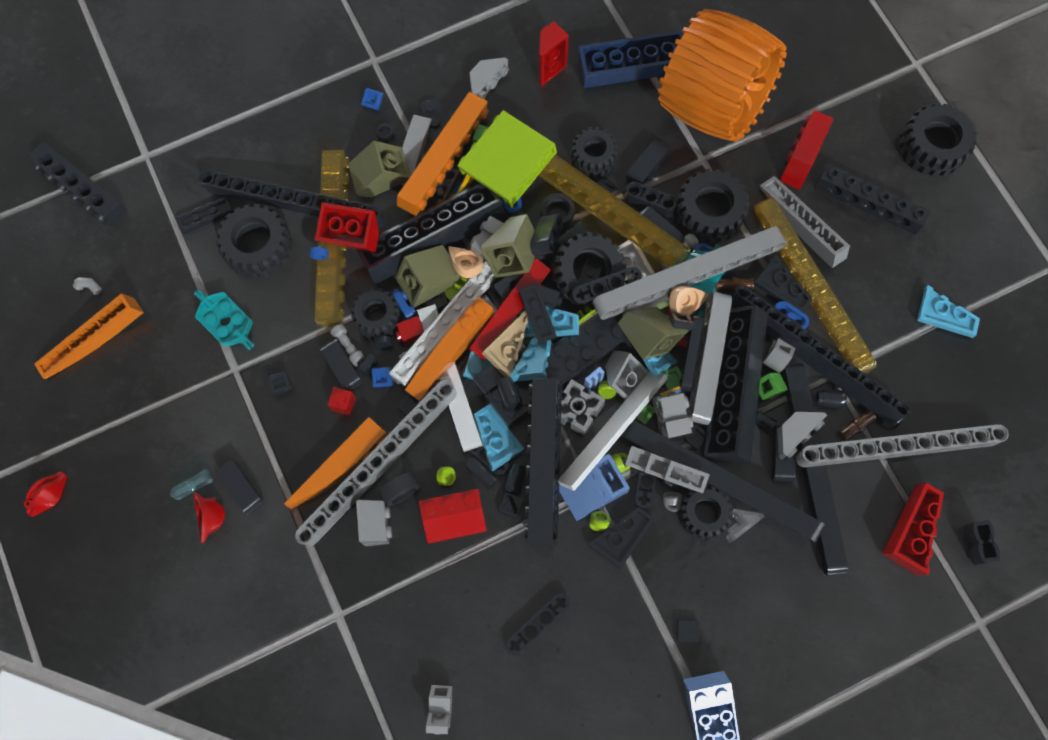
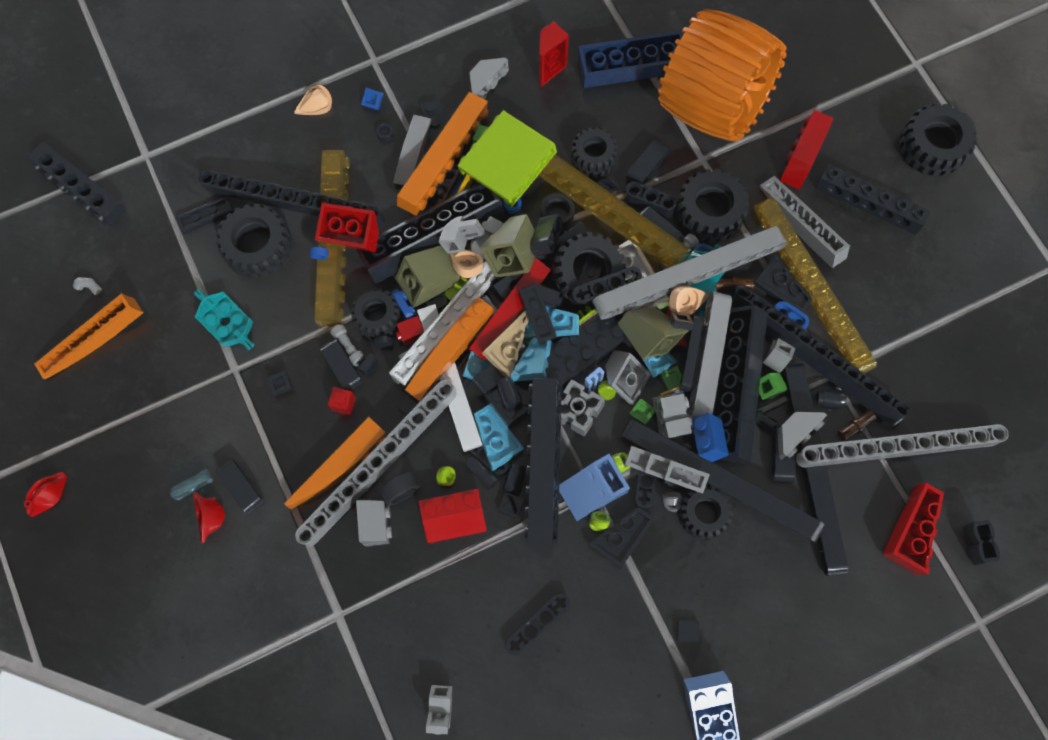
olive slope [348,141,410,198] -> none
blue tile [371,367,393,387] -> none
white tile [558,372,668,491] -> none
clear slope [725,509,765,543] -> none
medium azure wing [917,285,980,338] -> none
none -> light nougat piece [294,85,332,115]
none -> light grey brick [439,216,485,254]
none -> blue brick [692,413,729,462]

